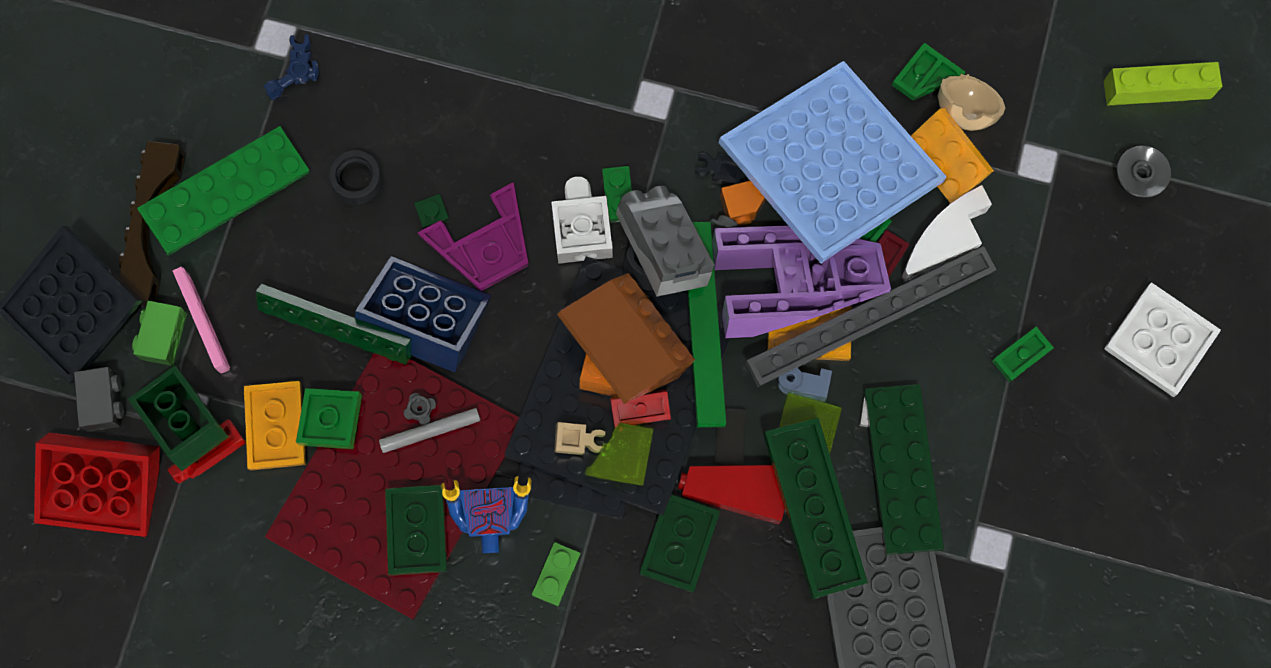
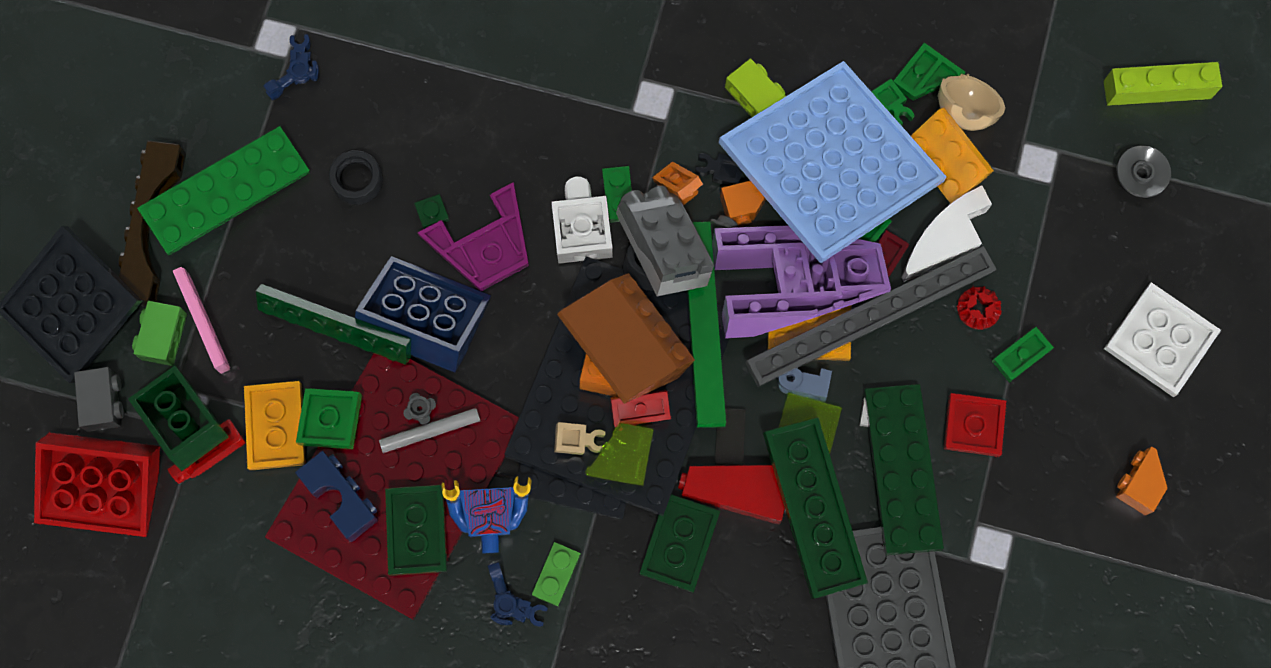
none -> dark blue arch [295,451,378,542]
none -> dark blue piece [488,562,548,627]
none -> orange slope [652,161,703,205]
none -> lime brick [725,58,786,117]
none -> green plate [871,79,914,126]
none -> red plate [944,393,1006,457]
none -> red gear [957,286,1002,330]
none -> orange slope [1116,446,1167,515]

